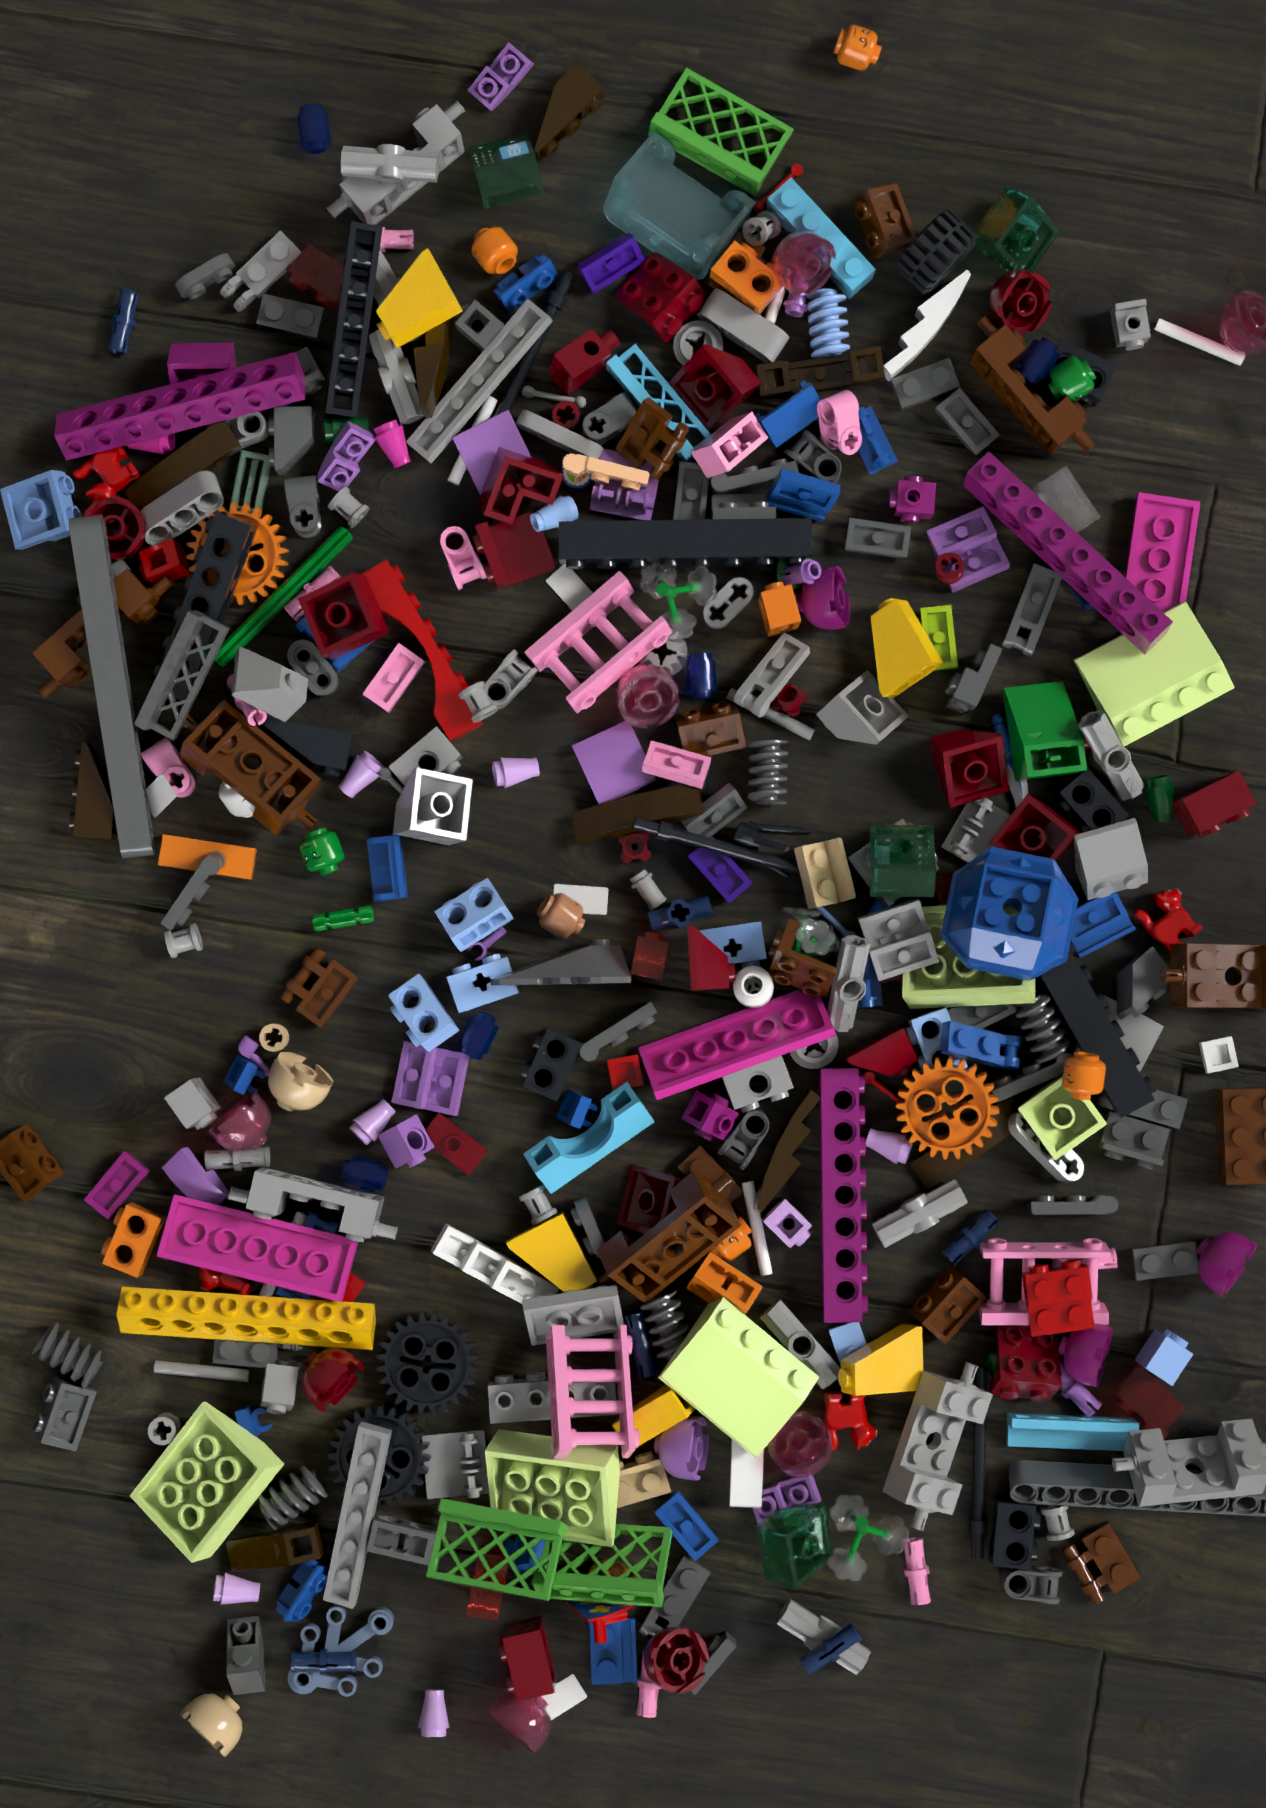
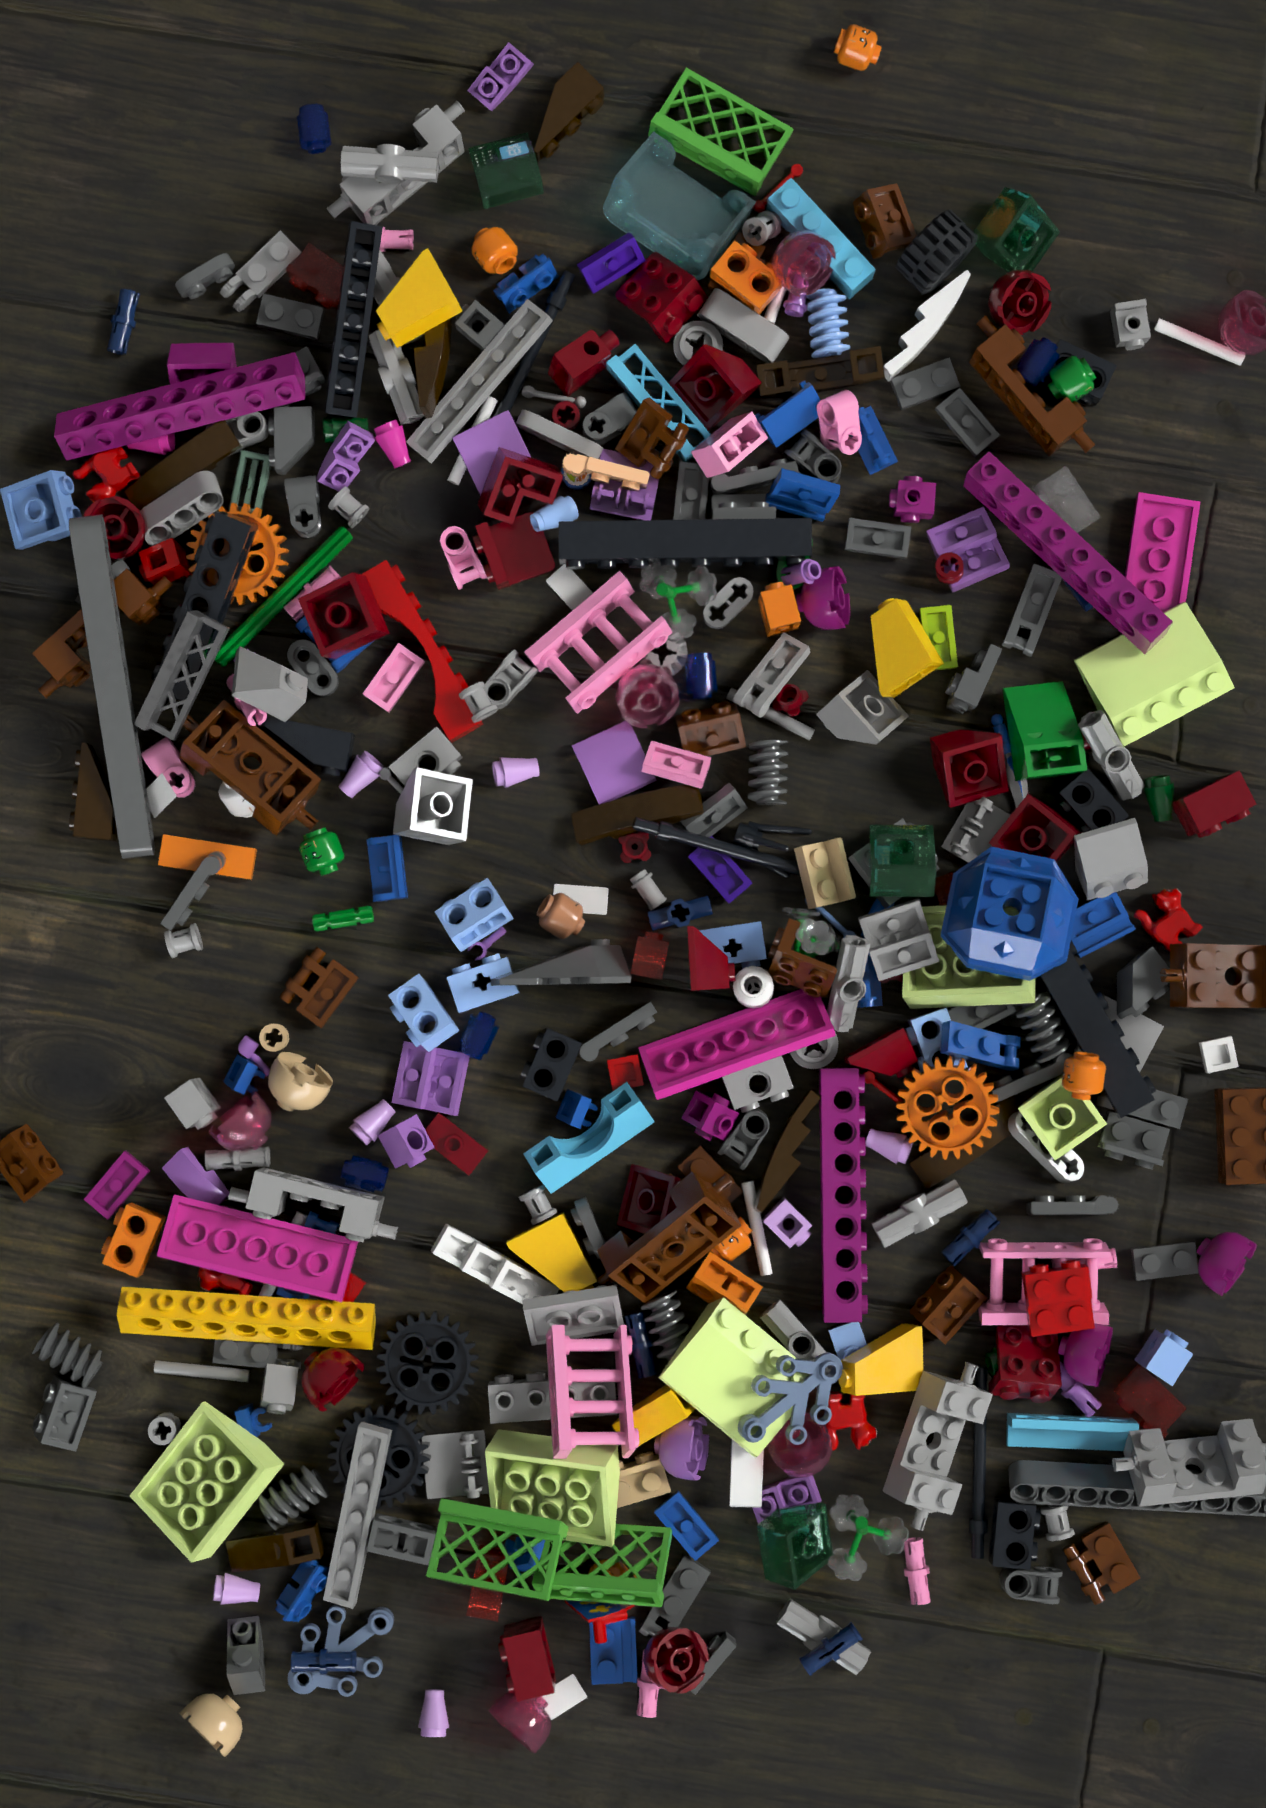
none -> sand blue plant [738,1353,843,1445]

